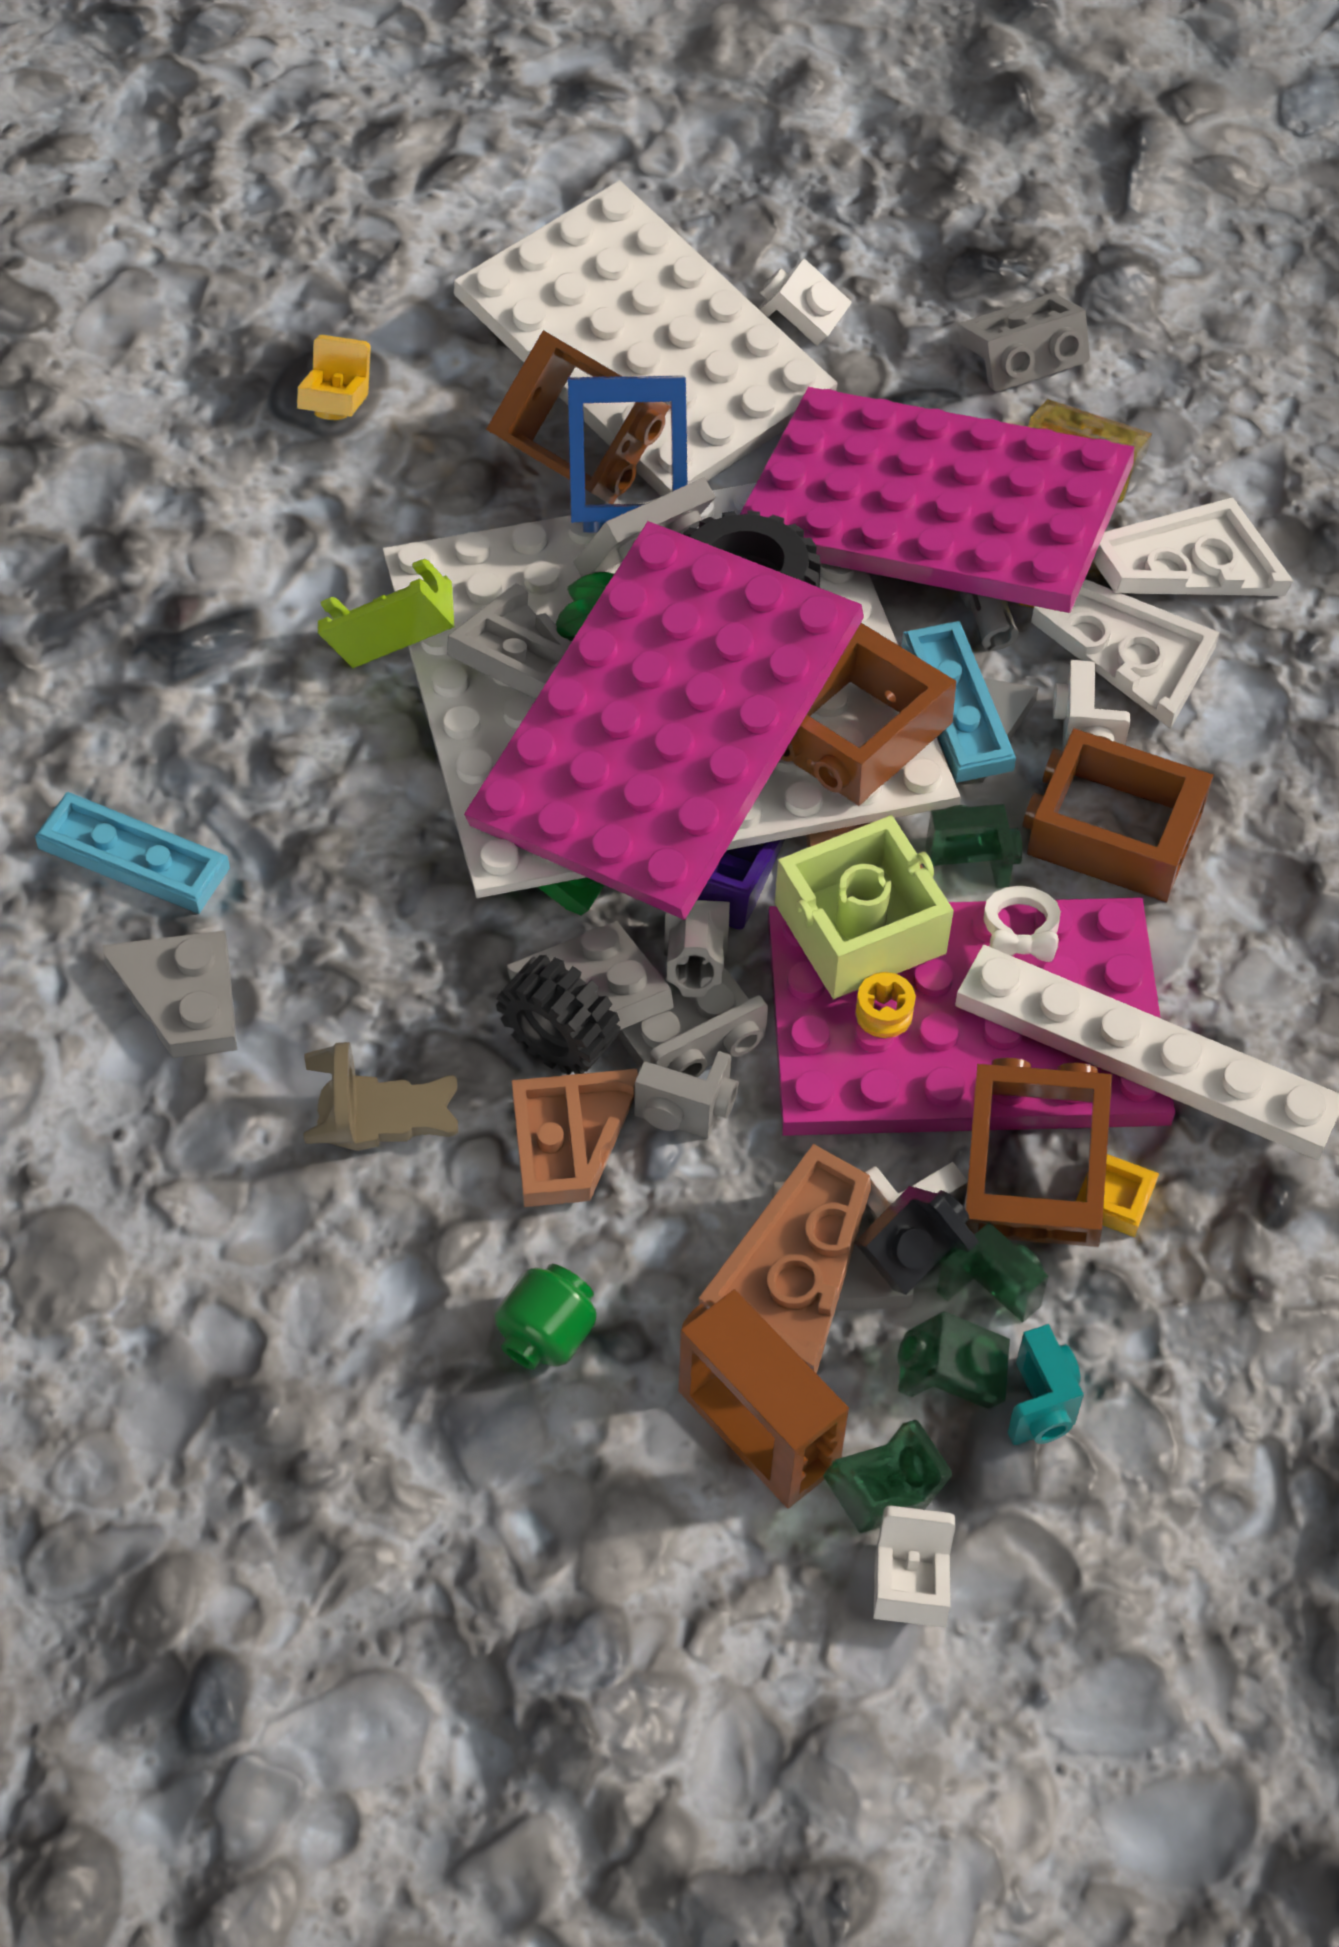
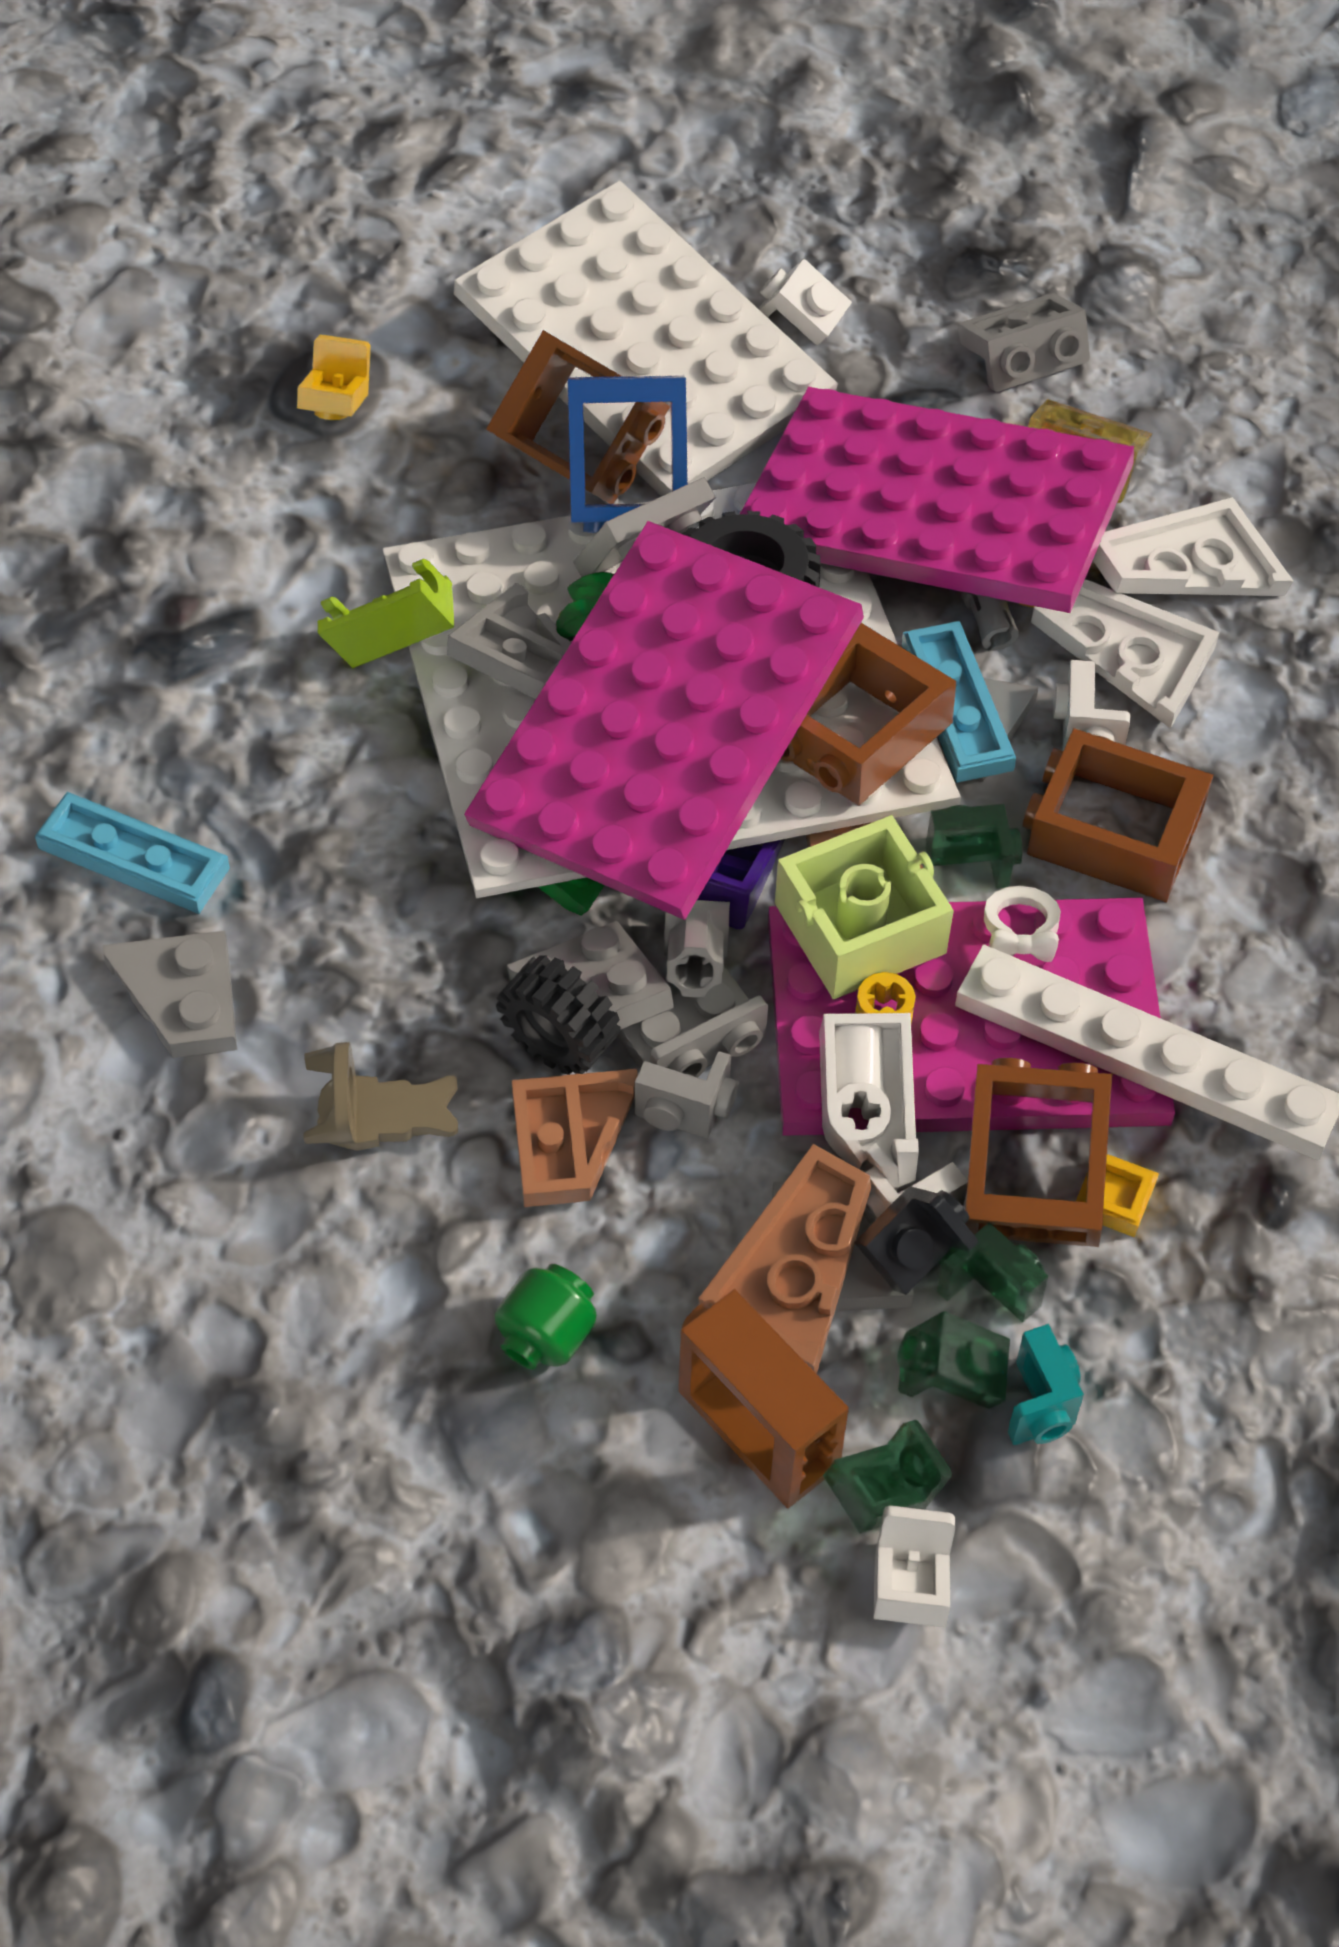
none -> white piece [819,1013,919,1192]

